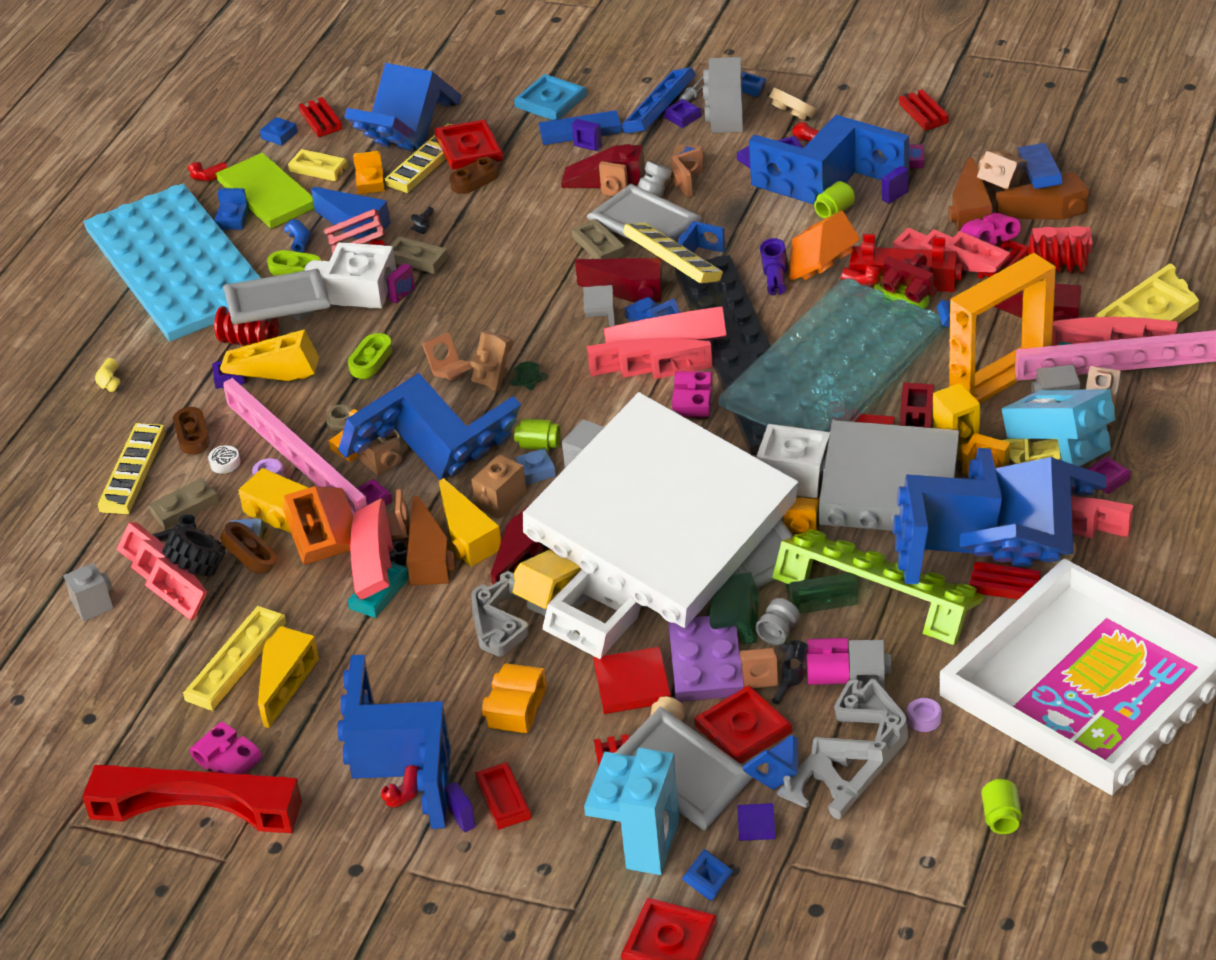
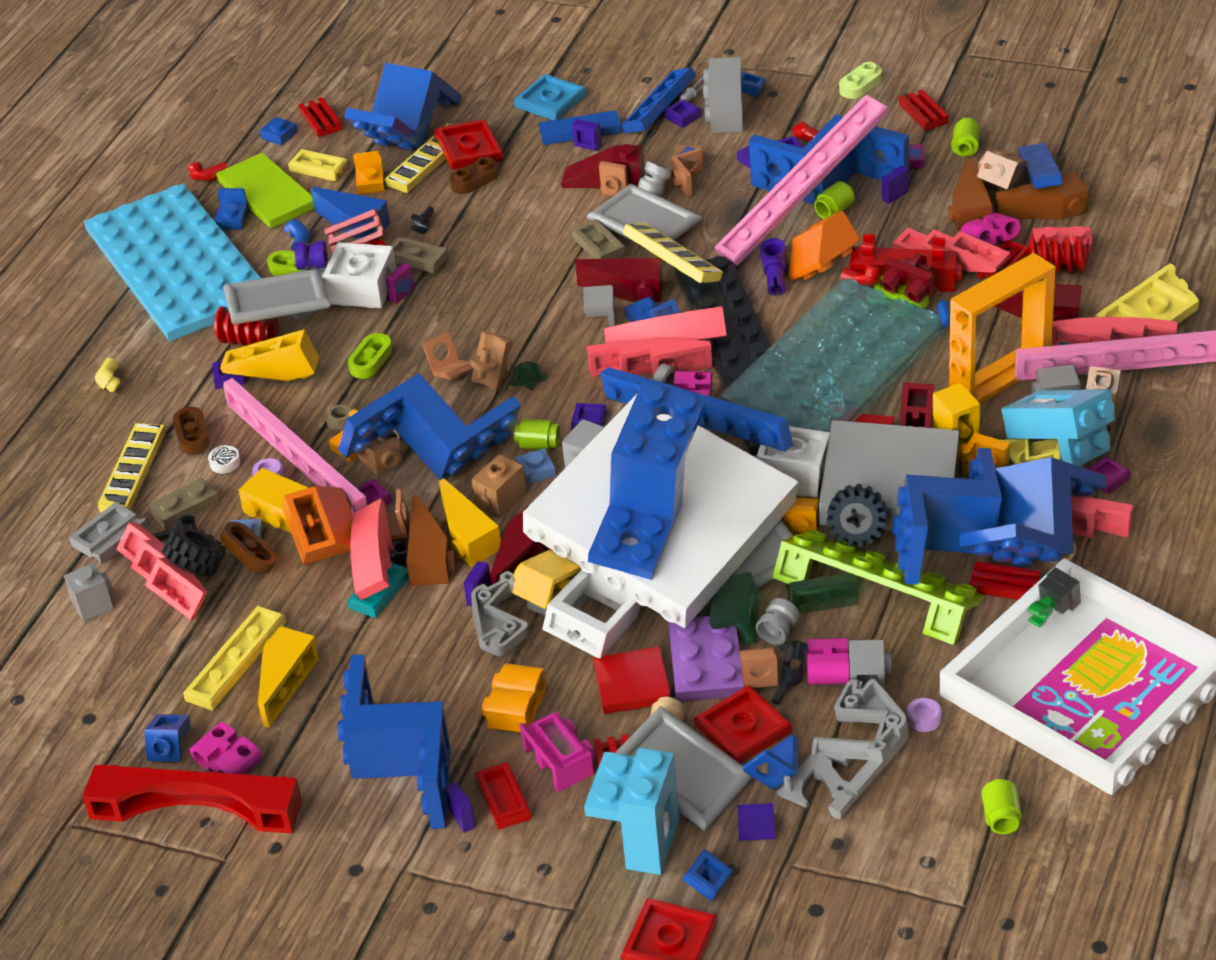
red arm [381,765,421,808] -> none
blue bracket [678,221,725,253] -> none
tan plate [769,88,817,121] -> none
none -> light grey plate [69,502,148,564]
none -> blue bracket [144,714,190,762]
none -> dark purple wheel [295,240,328,270]
none -> dark purple tile [463,561,492,607]
none -> dark pink window [519,711,595,792]
none -> dark purple tile [571,403,607,430]
none -> blue bracket [588,381,706,580]
none -> blue plate [600,367,793,452]
none -> light grey tile [652,363,676,386]
none -> bright pink tile [715,94,889,266]
none -> black wheel [827,484,888,547]
none -> yellowish green plate [839,62,882,99]
none -> lime brick [951,118,981,157]
none -> pearl dark grey piece [1027,567,1081,628]

